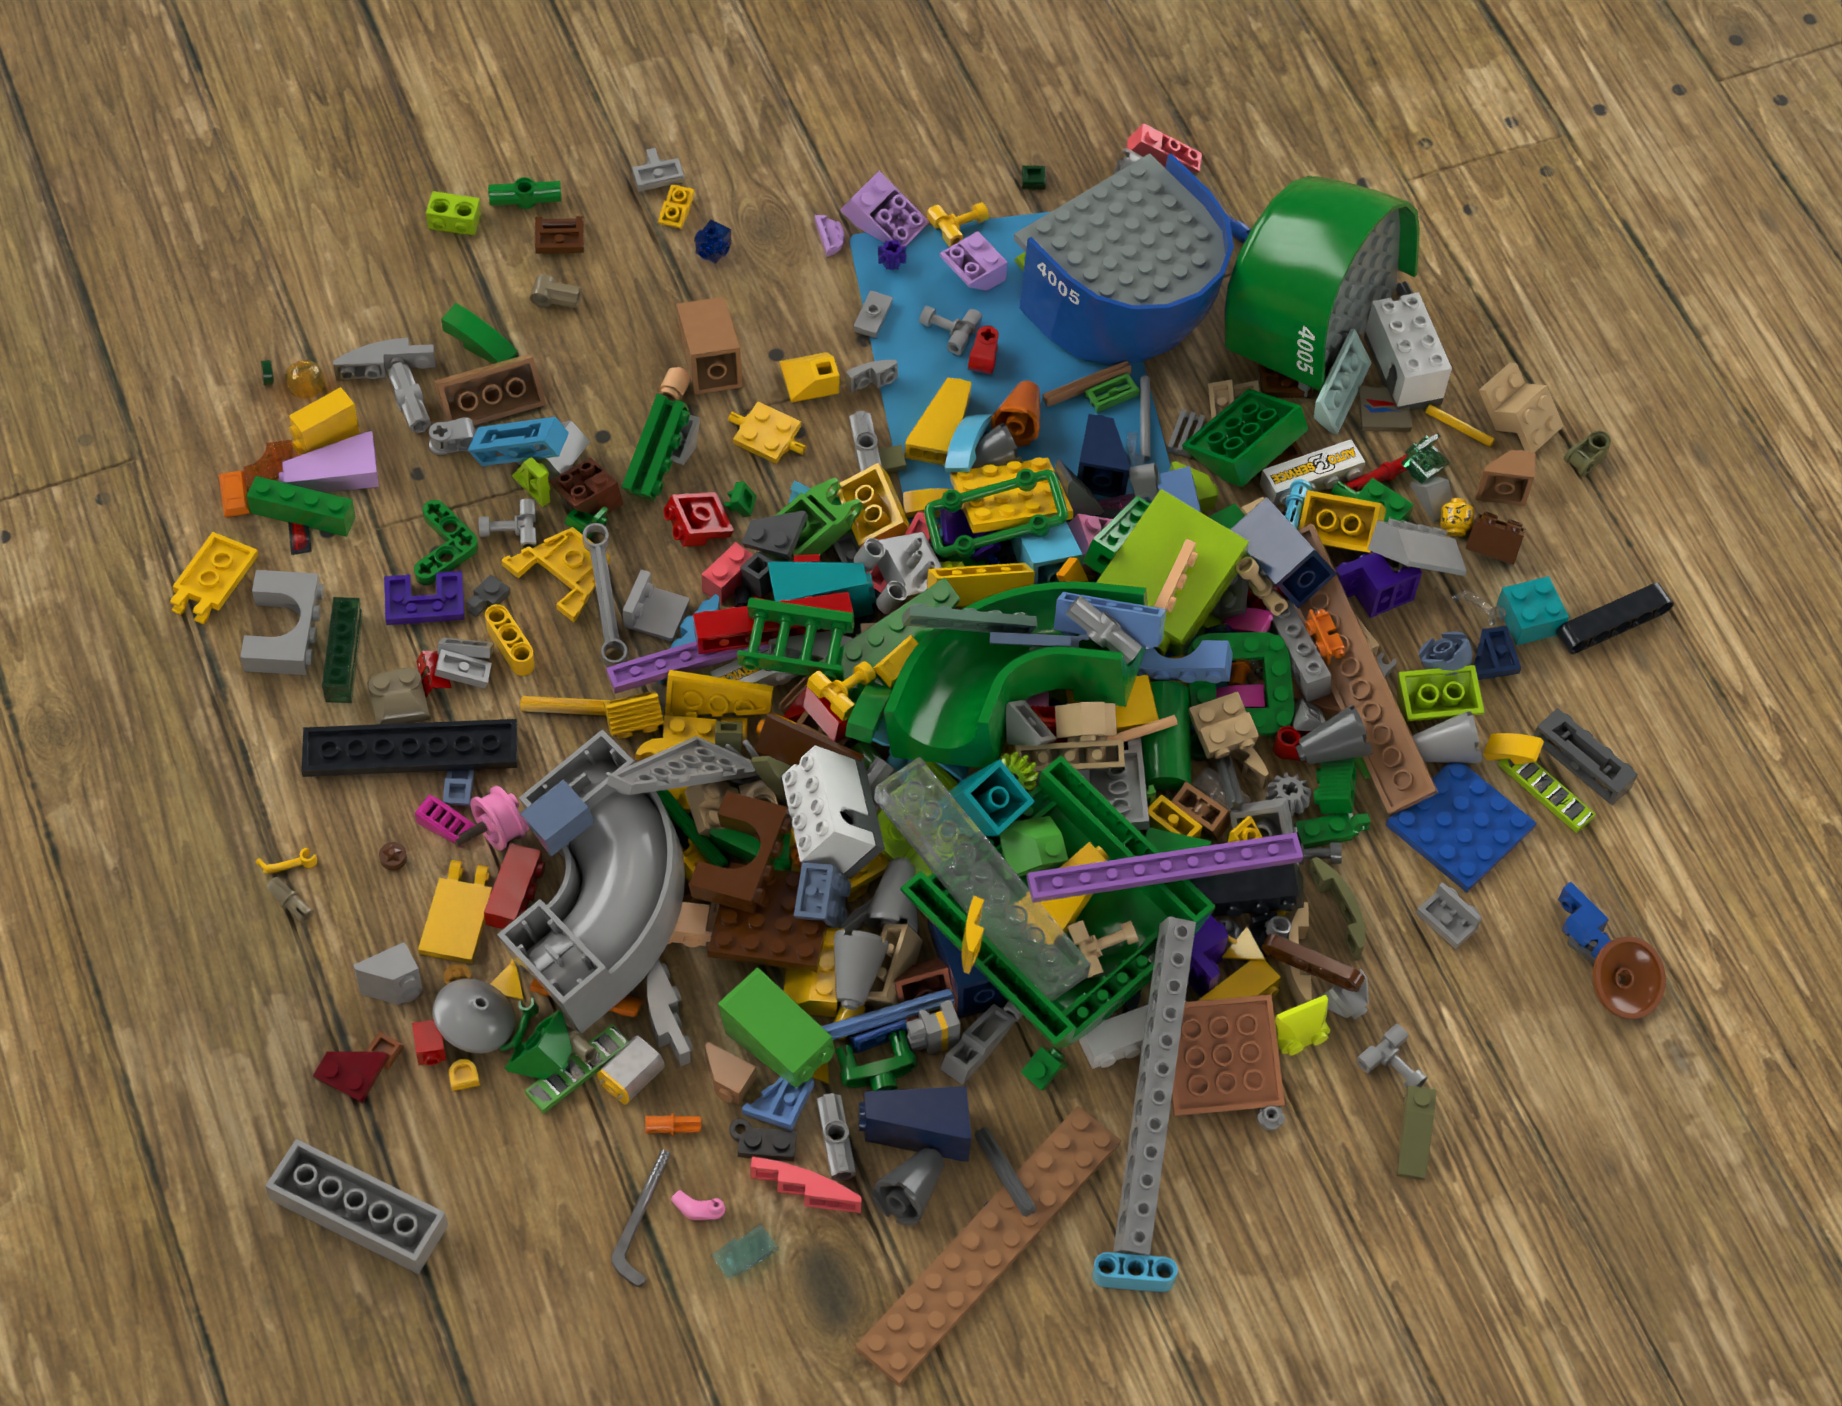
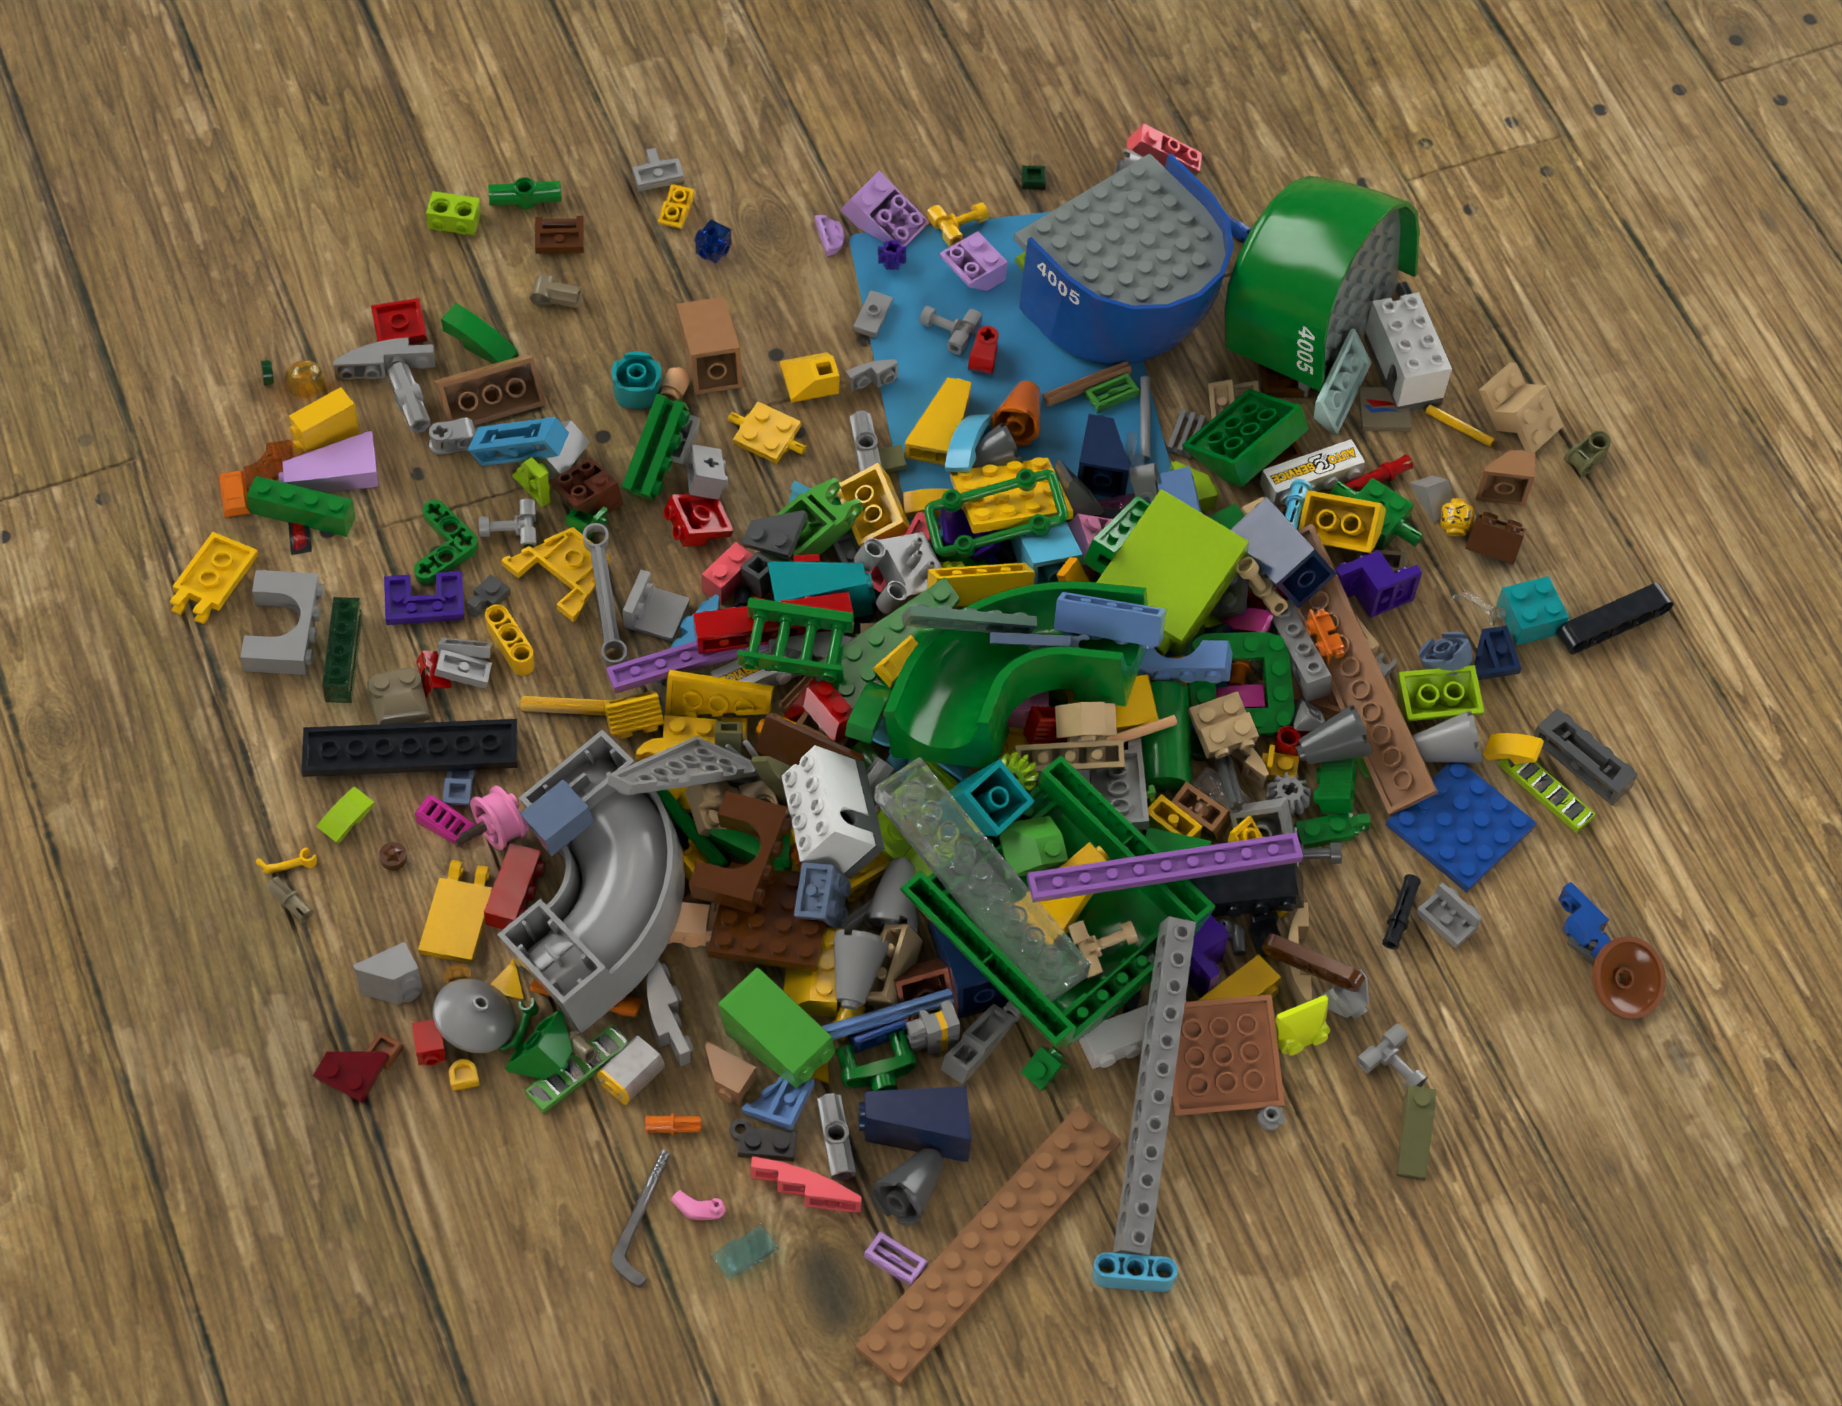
light grey brick [265,1139,448,1274] -> none
green tile [724,481,757,517] -> none
yellow bar [807,661,876,721] -> none
yellow slope [962,896,984,974] -> none
dark grey axle [975,1127,1036,1217] -> none
light grey slope [1005,700,1057,746] -> none
light grey piece [1065,595,1142,664] -> none
light nougat plate [1154,539,1198,613] -> none
yellow piece [1222,927,1265,960] -> none
light grey plate [1265,916,1291,939] -> none
olive slope [1308,857,1365,961] -> none
light grey slope [1368,518,1467,576] -> none
clear green bracket [1401,433,1450,484] -> none
none -> lime slope [316,786,375,844]
none -> red plate [371,298,427,344]
none -> teal brick [611,351,662,409]
none -> light grey brick [685,444,728,500]
none -> lavender tile [864,1232,928,1286]
none -> yellow bracket [1262,744,1299,780]
none -> black pin [1382,874,1421,950]

